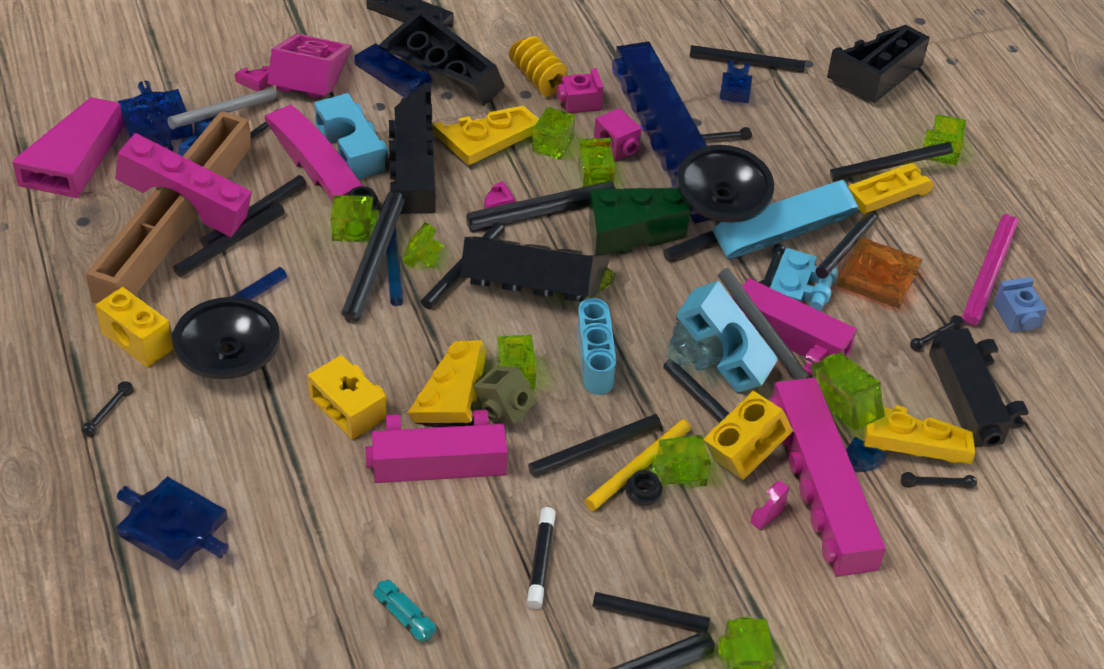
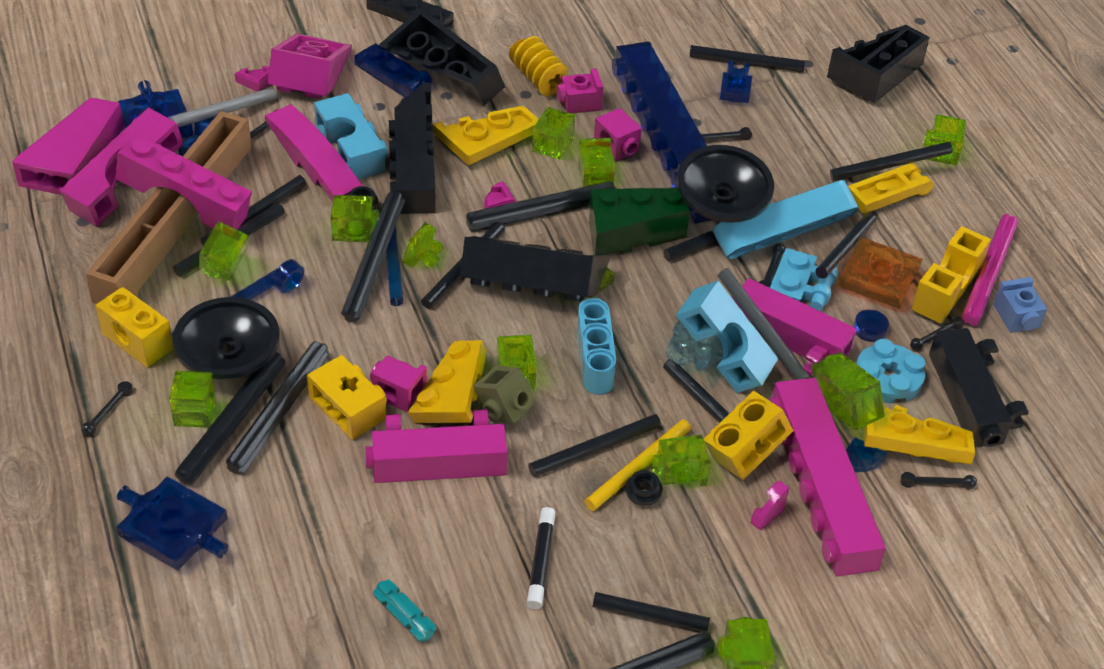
none -> dark pink arch [60,107,184,227]
none -> clear neon green brick [169,371,216,428]
none -> black axle [175,352,286,485]
none -> clear neon green brick [199,221,248,281]
none -> black axle [226,341,328,475]
none -> clear blue tile [271,259,305,293]
none -> dark pink brick [370,355,427,413]
none -> clear blue tile [853,309,889,342]
none -> medium azure plate [854,339,926,403]
none -> yellow arch [911,226,991,324]

